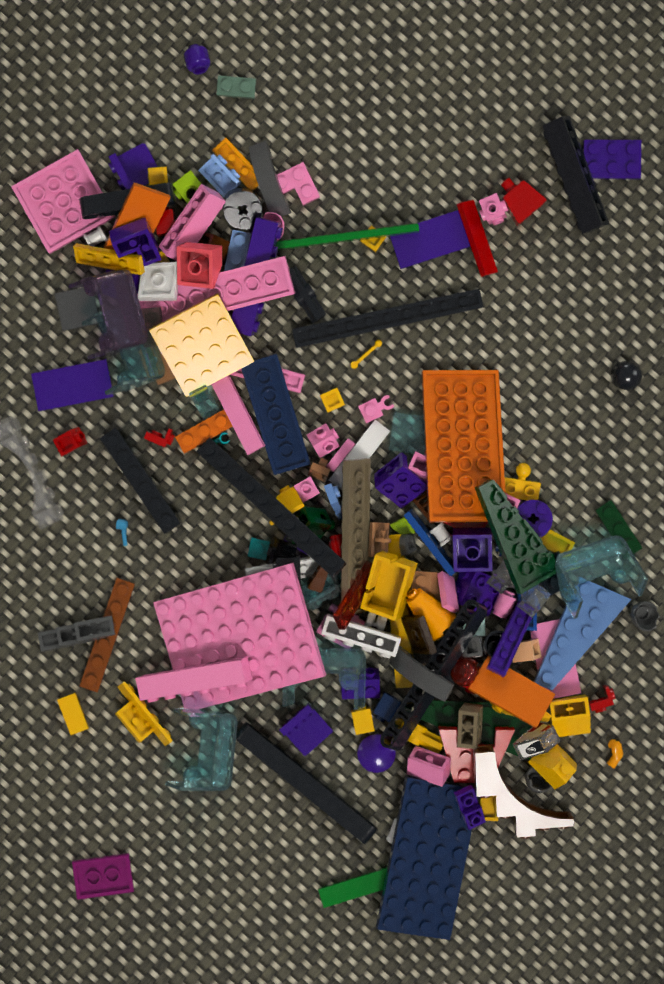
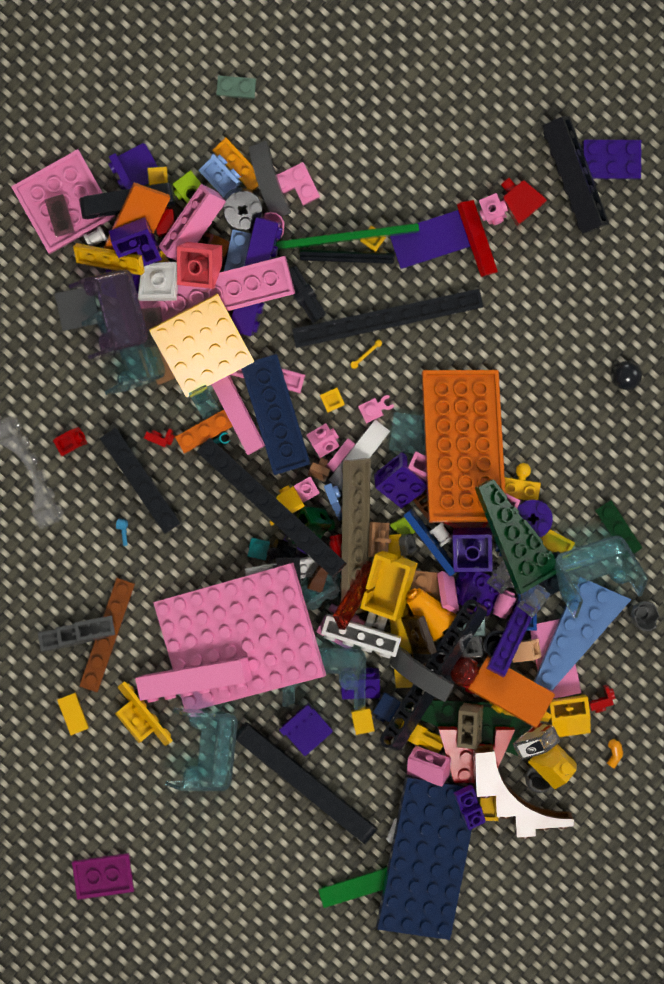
dark purple tile [31,359,114,412] -> none
dark purple head [184,44,211,75] -> none
dark purple dish [357,734,396,773] -> none
none -> clear smoke plate [45,194,75,237]
none -> black axle [300,250,395,264]

